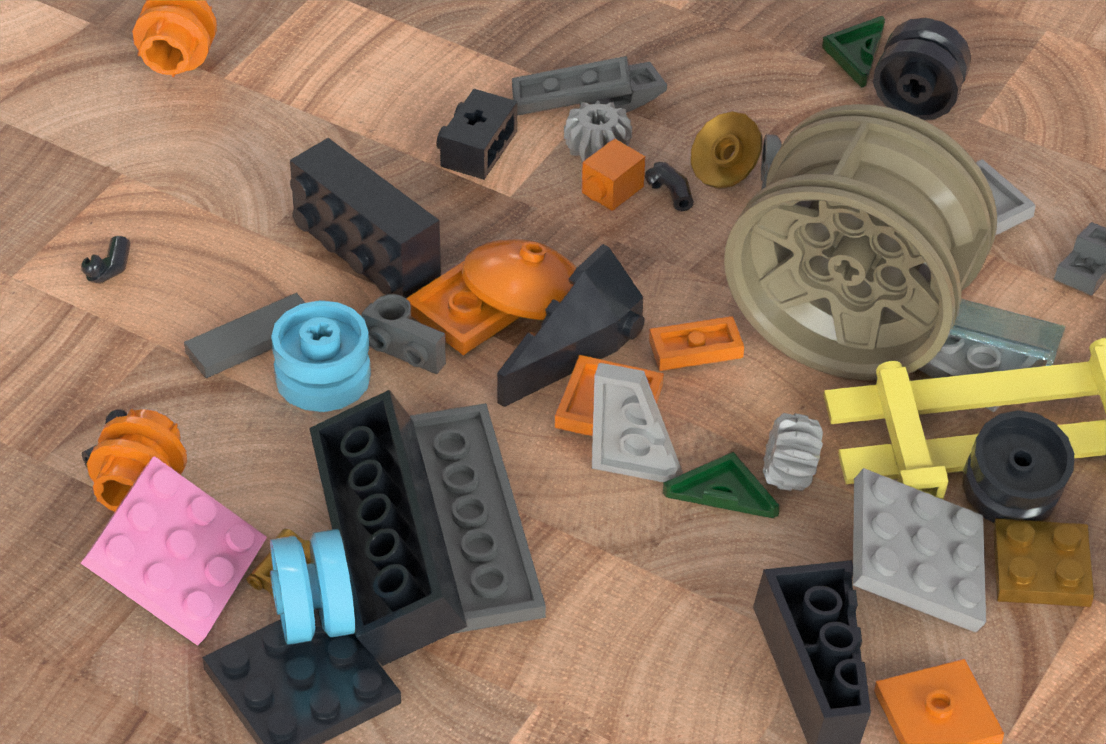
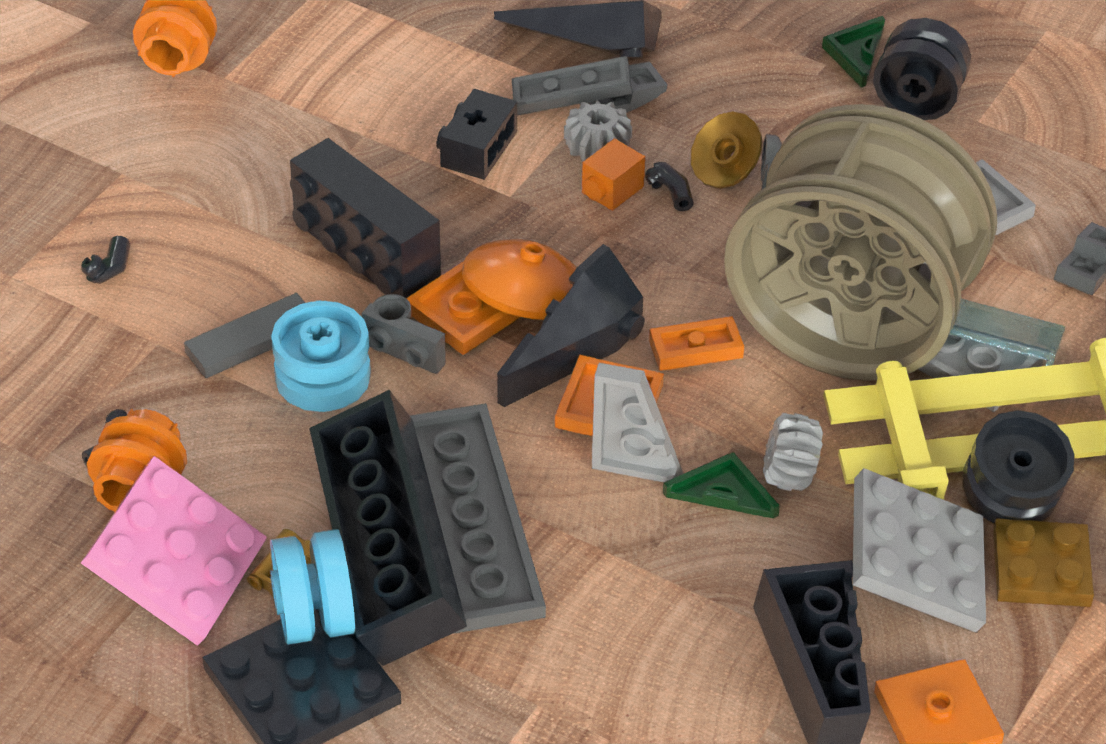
none -> black wedge [494,0,662,60]

